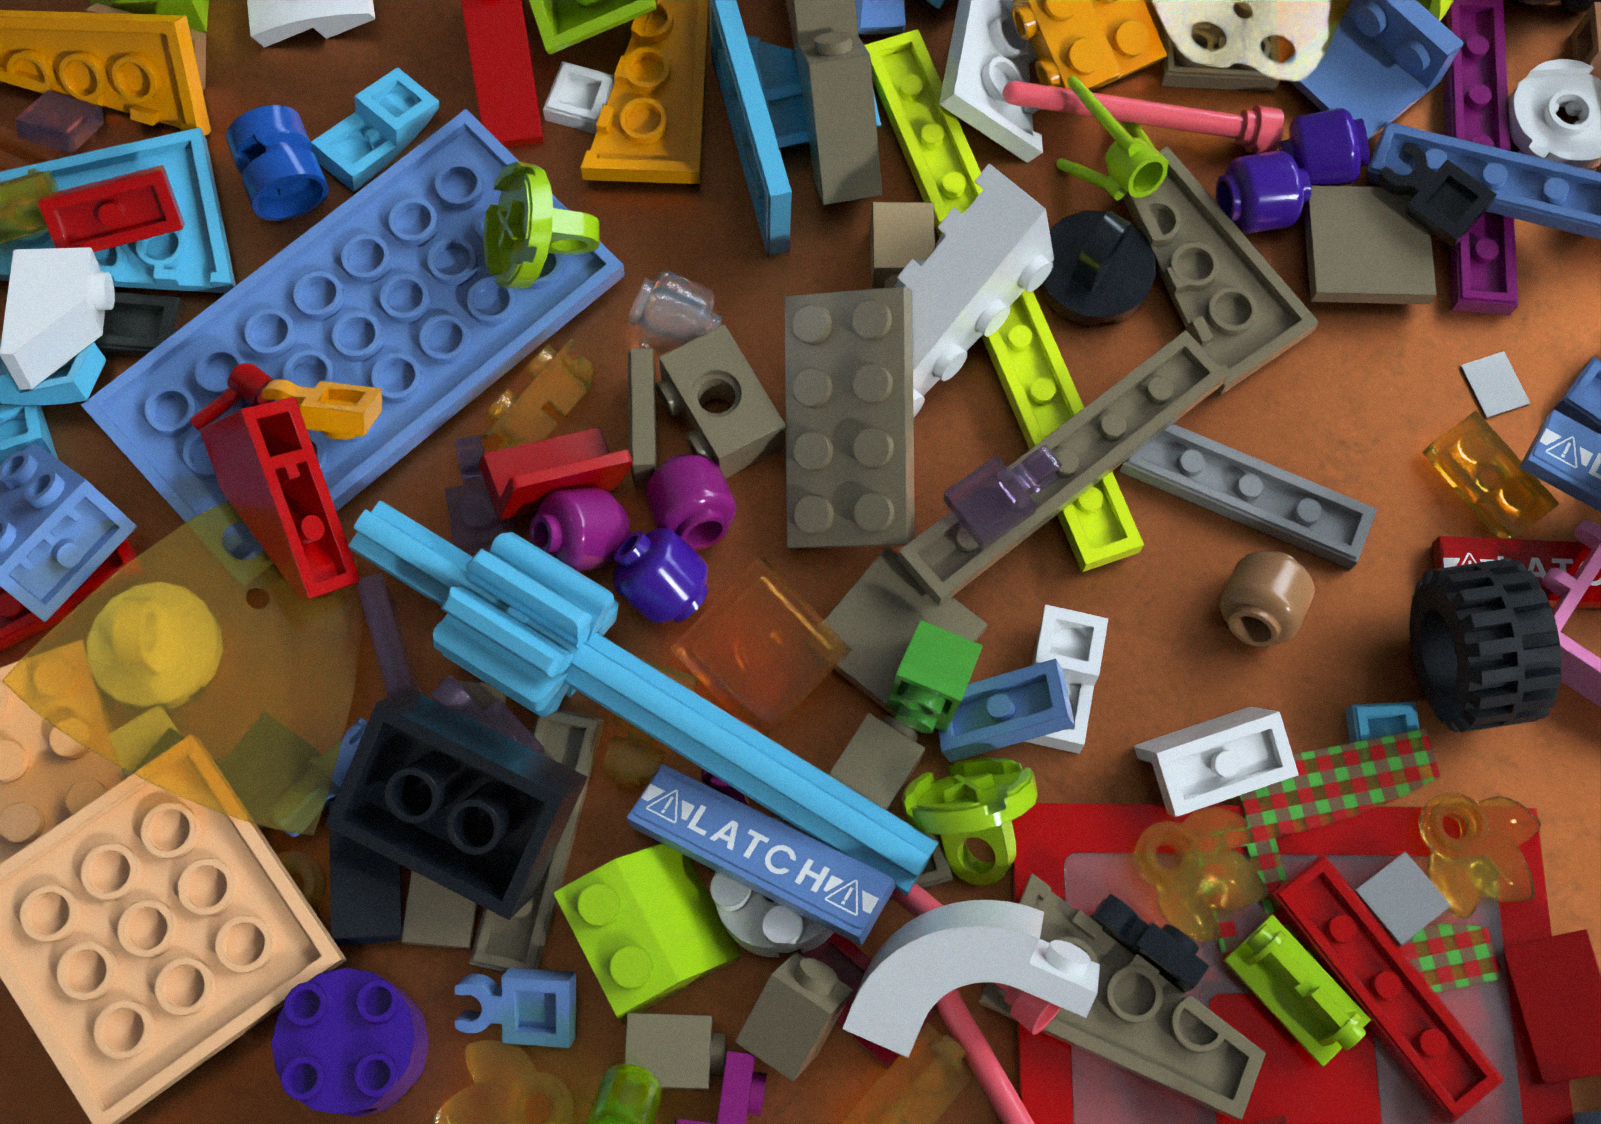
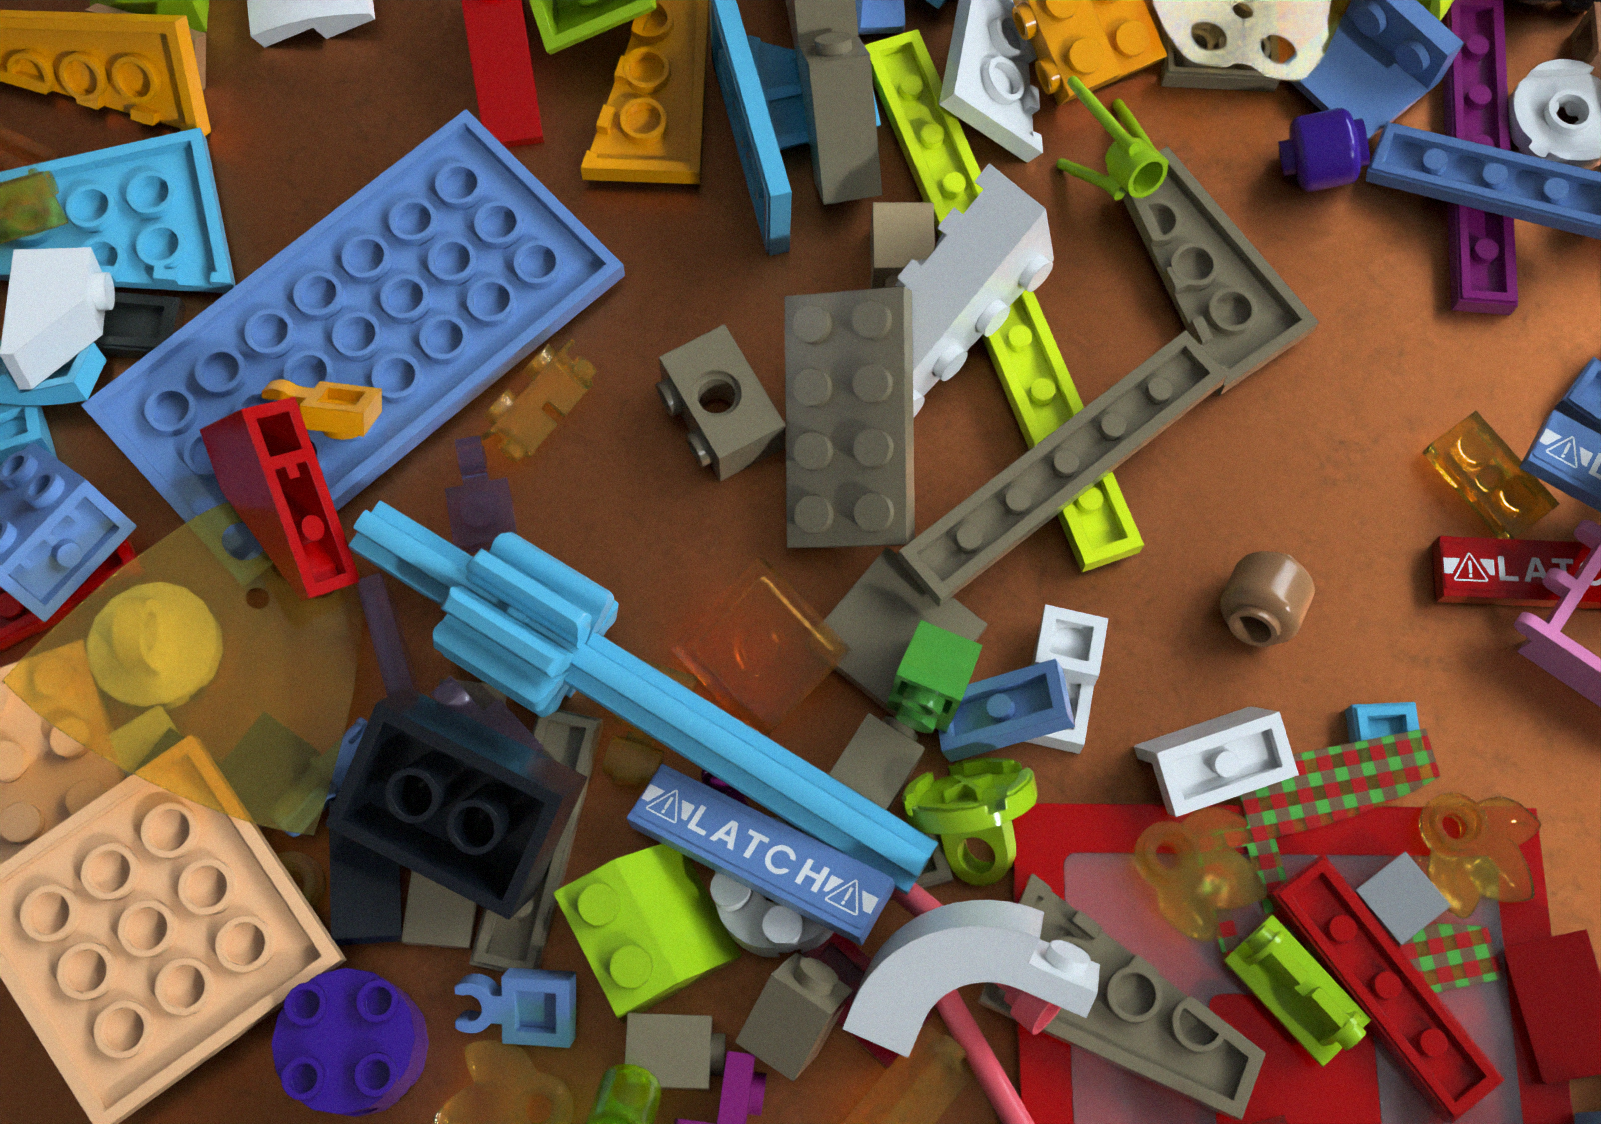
tile [15,90,104,153] -> none
red plate [37,165,185,252] -> none
red hand [189,363,273,431] -> none
blue wheel [225,105,329,221] -> none
medium azure slope [311,67,439,192] -> none
red panel [478,427,633,521] -> none
lime tile [483,162,600,290] -> none
magenta head [530,487,630,571] -> none
white tile [543,61,615,134] -> none
dark purple head [613,528,709,623] -> none
clear head [627,270,722,354] -> none
dark tan tile [628,348,658,488] -> none
magenta head [645,454,737,550] -> none
clear purple plate [943,445,1062,550] -> none
coral piece [1002,81,1284,154] -> none
black tile [1039,211,1156,326] -> none
black plate [1090,893,1210,993] -> none
light grey tile [1119,424,1378,570] -> none
dark purple head [1216,150,1311,234] -> none
dark tan tile [1303,185,1437,305] -> none
black plate [1378,143,1497,248] -> none
black tyre [1409,558,1561,733] -> none
white sticker [1461,351,1530,418] -> none

